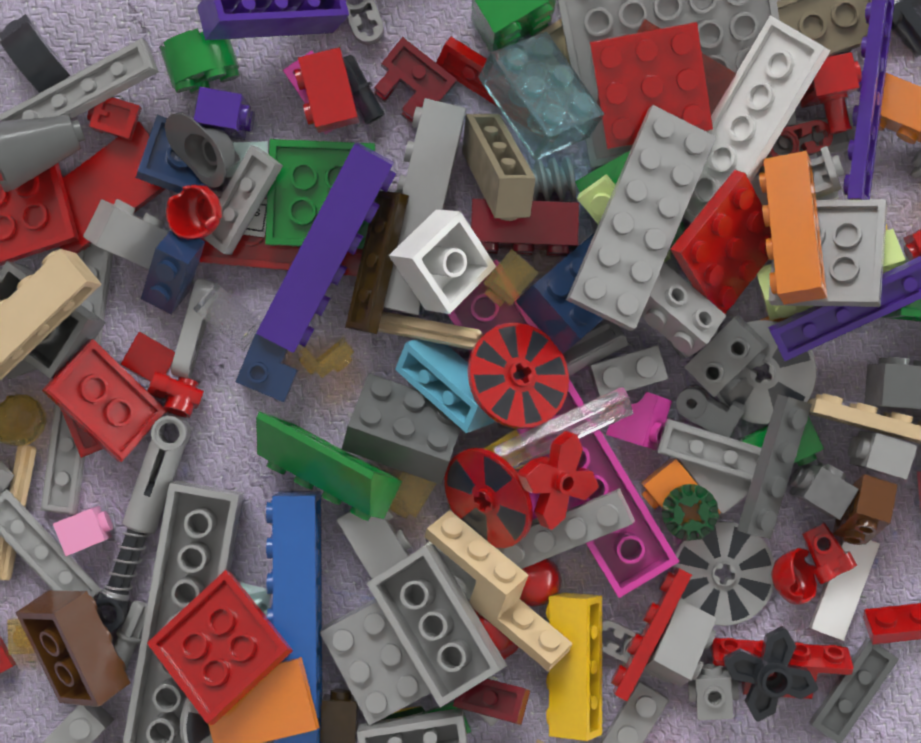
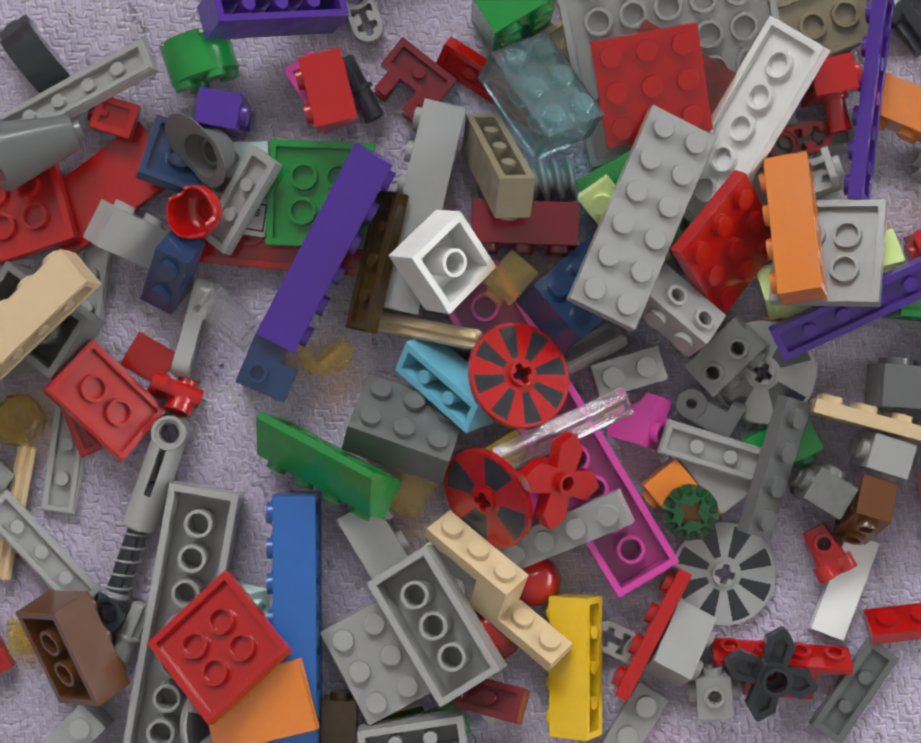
bright pink brick [53,506,113,556] -> none
red hair [771,548,817,605] -> none

